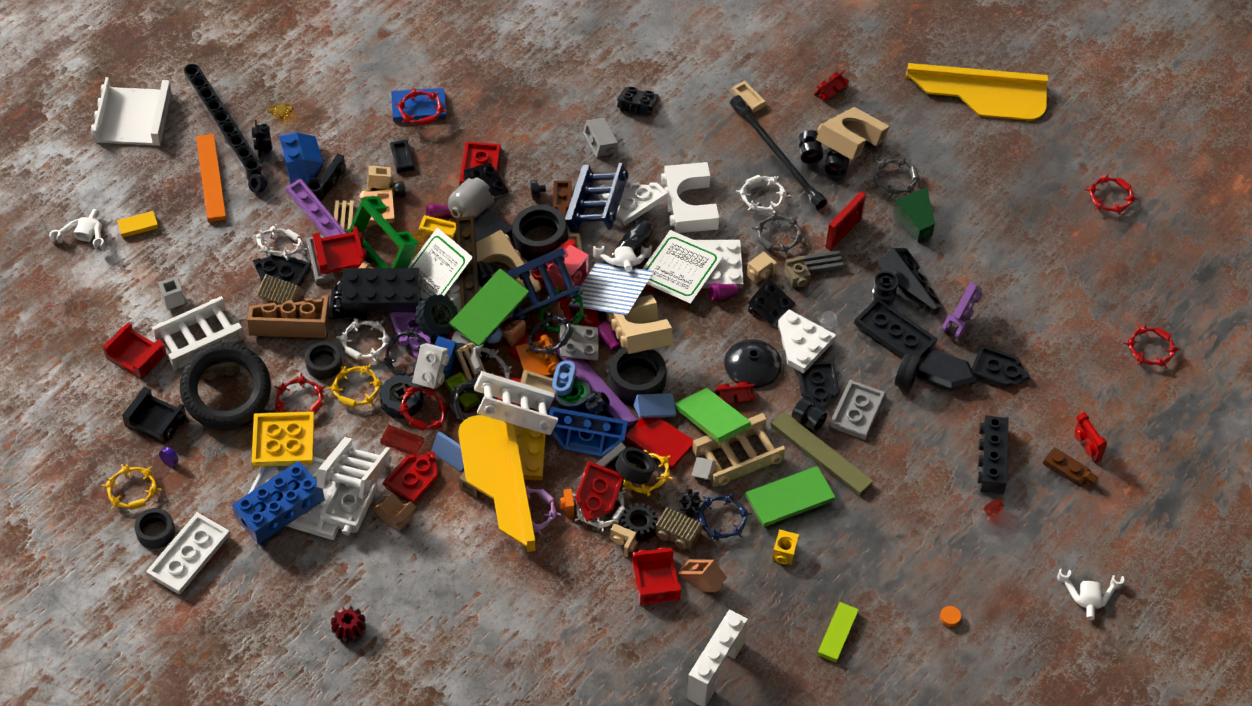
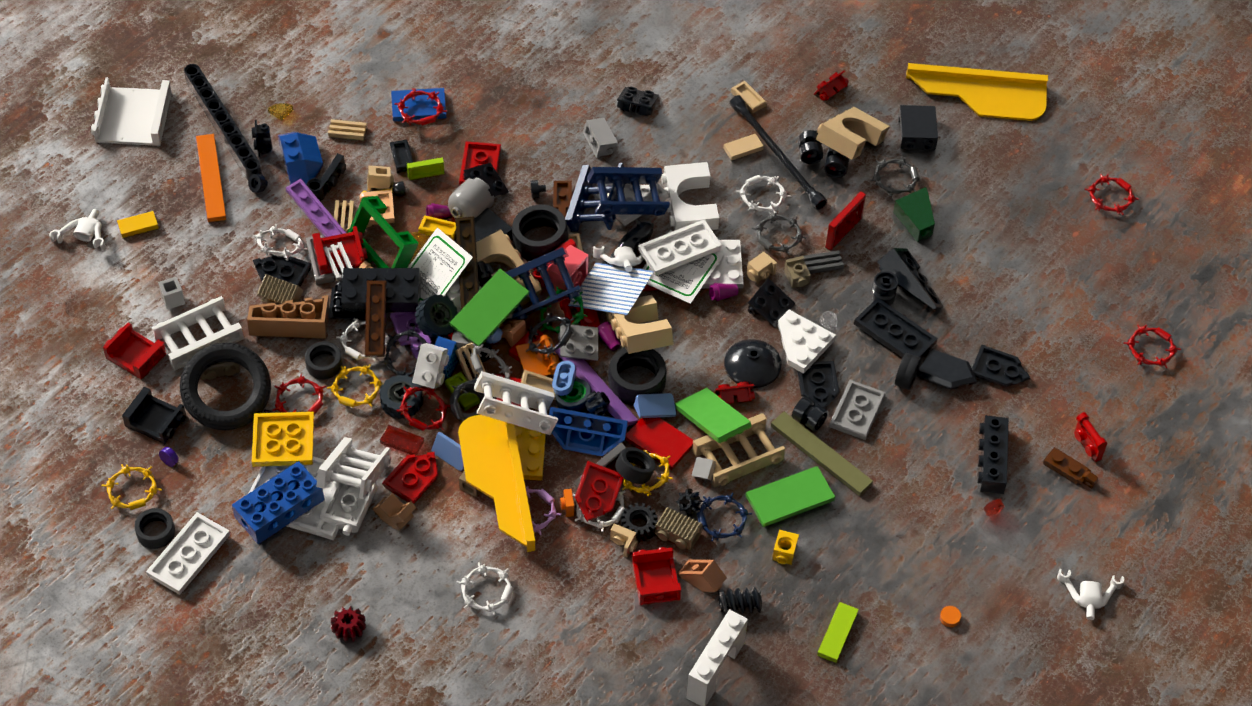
medium lavender plate [941,282,983,339] -> none
none -> white tile [323,242,353,281]
none -> tan tile [328,119,367,140]
none -> reddish brown tile [365,281,387,357]
none -> lime tile [407,157,445,180]
none -> white piece [456,562,514,615]
none -> dark blue fence [587,167,670,216]
none -> white plate [638,219,722,276]
none -> black piece [718,587,762,615]
none -> tan tile [723,133,764,161]
none -> black panel [898,105,938,150]

